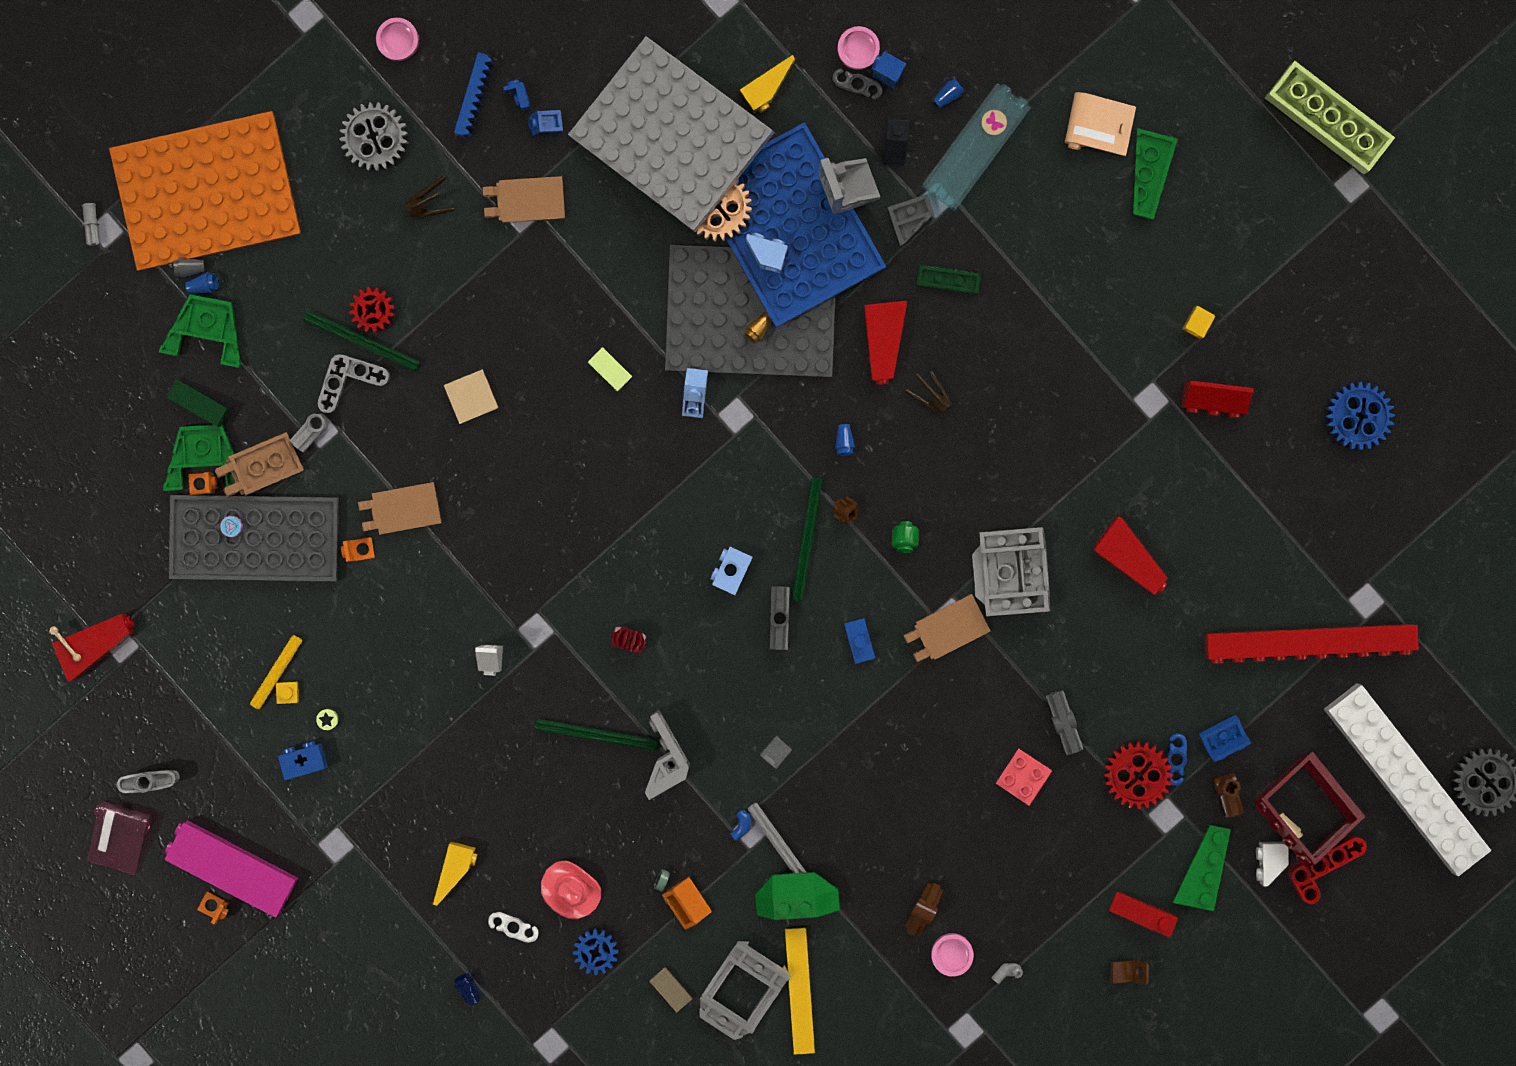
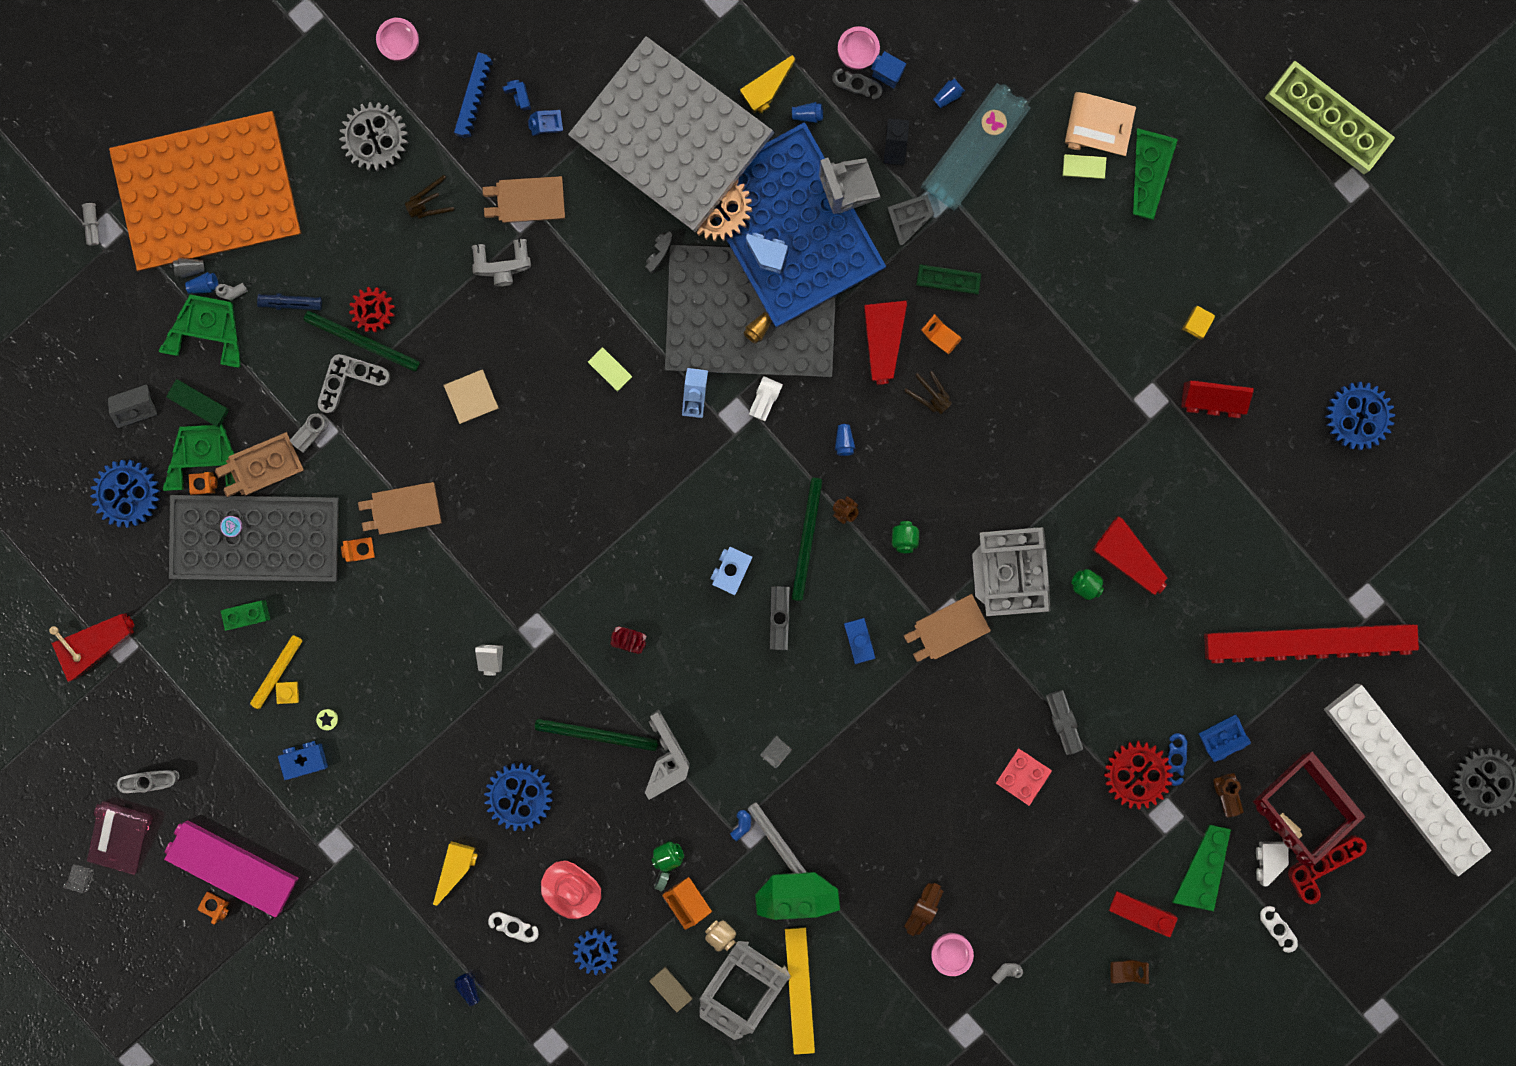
none -> clear panel [63,864,94,893]
none -> blue gear [90,460,160,528]
none -> dark grey panel [108,385,157,428]
none -> light grey arm [215,283,248,300]
none -> green brick [220,600,270,631]
none -> dark blue pin [257,293,322,311]
none -> light grey connector [472,239,531,286]
none -> blue gear [484,763,553,831]
none -> dark grey slope [645,231,673,274]
none -> green head [652,841,684,872]
none -> tan head [705,920,736,951]
none -> white piece [749,376,783,421]
none -> blue cone [792,102,823,123]
none -> orange bracket [921,314,962,354]
none -> yellowish green tile [1062,154,1106,179]
none -> green head [1072,569,1104,600]
none -> white piece [1260,906,1298,953]

